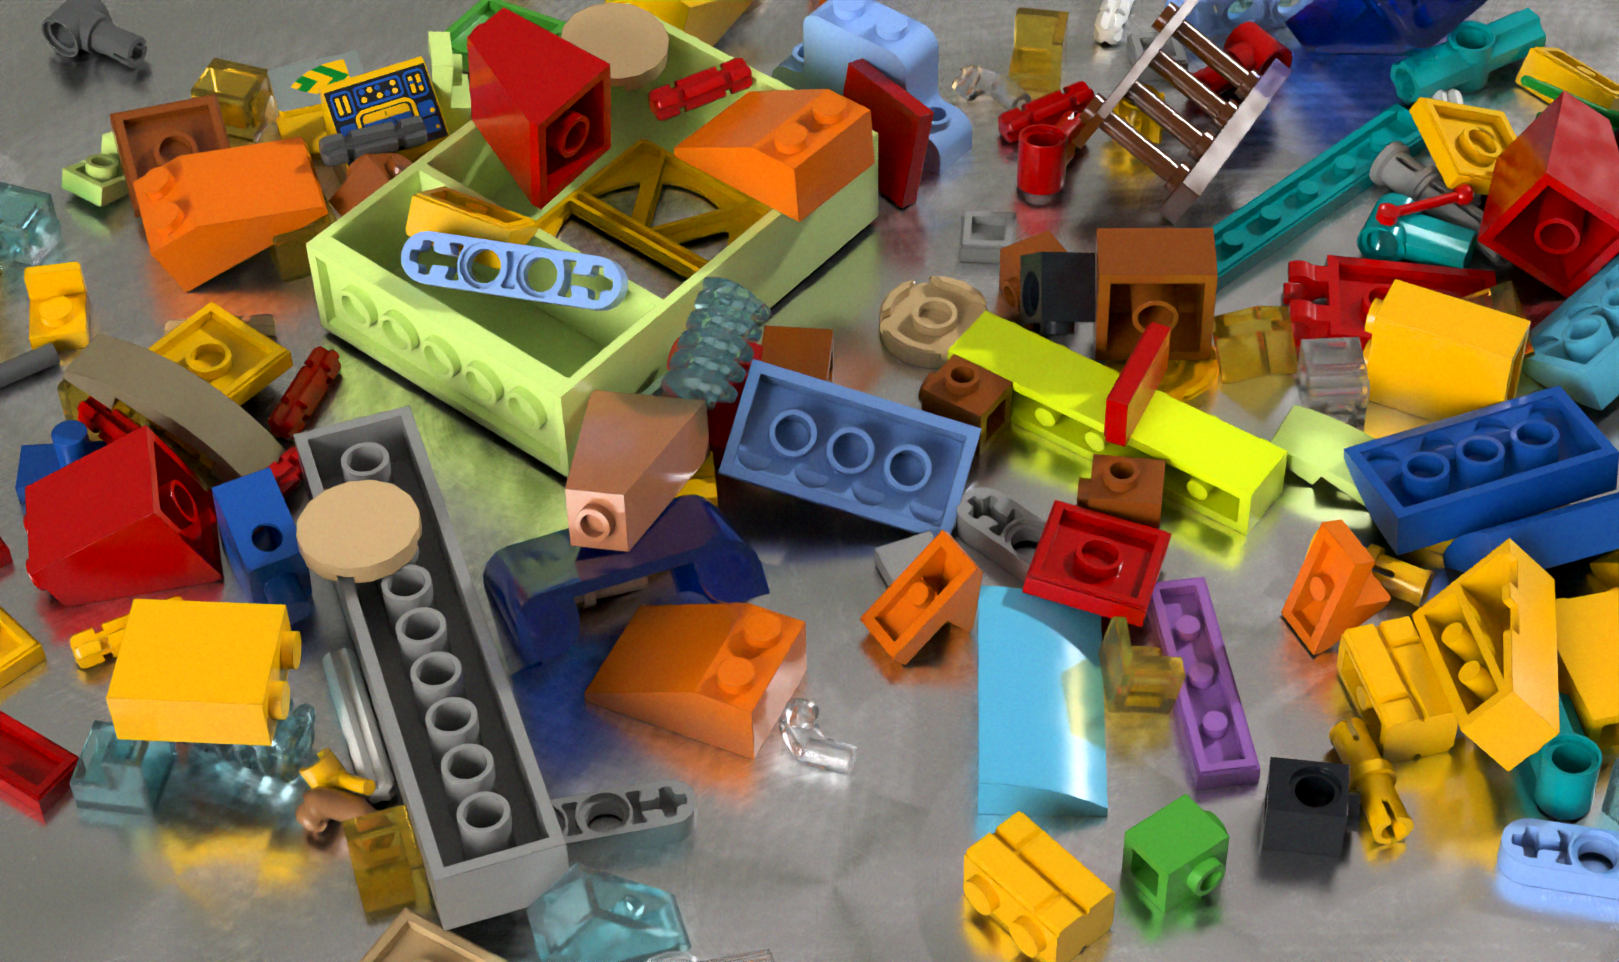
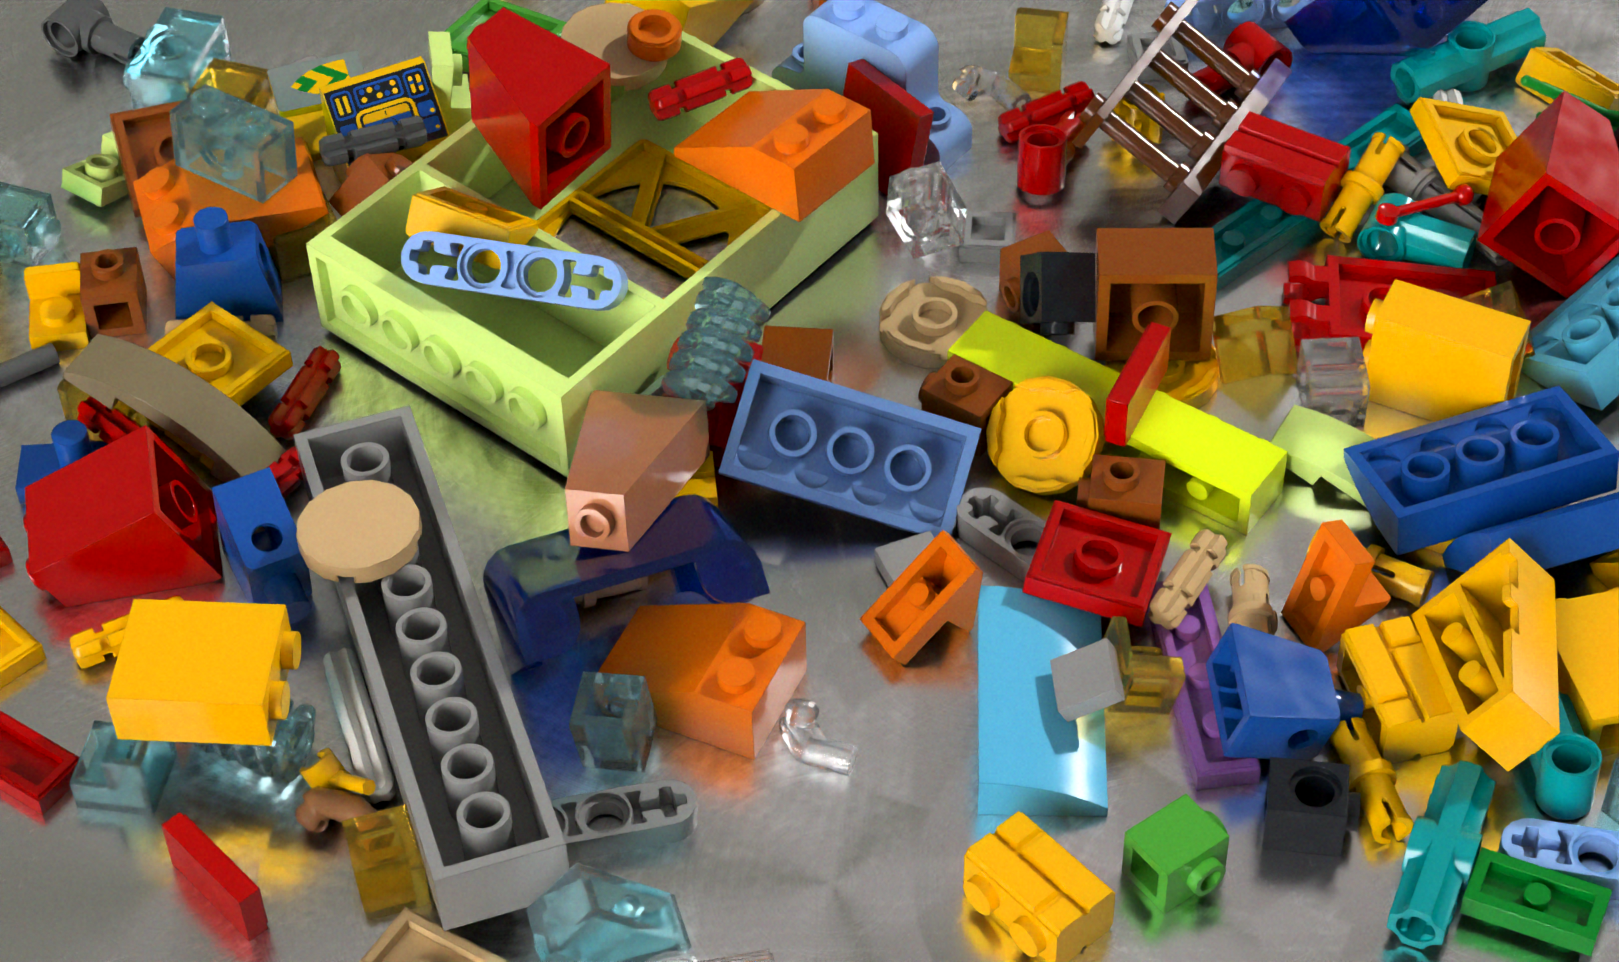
none -> dark orange brick [80,247,147,340]
none -> clear light blue brick [123,7,231,109]
none -> red tile [161,812,268,942]
none -> clear light blue brick [169,84,298,203]
none -> blue torso [175,207,284,323]
none -> clear light blue brick [569,671,658,772]
none -> orange tile [627,9,682,62]
none -> clear brick [886,161,967,259]
none -> yellow tile [986,376,1105,496]
none -> light grey tile [1050,638,1125,722]
none -> tan axle [1148,529,1227,630]
none -> blue torso [1205,623,1364,760]
none -> red brick [1219,111,1351,222]
none -> tan pin [1228,564,1278,635]
none -> yellow pin [1319,132,1405,243]
none -> teal piece [1387,760,1496,950]
none -> green plate [1460,847,1612,956]

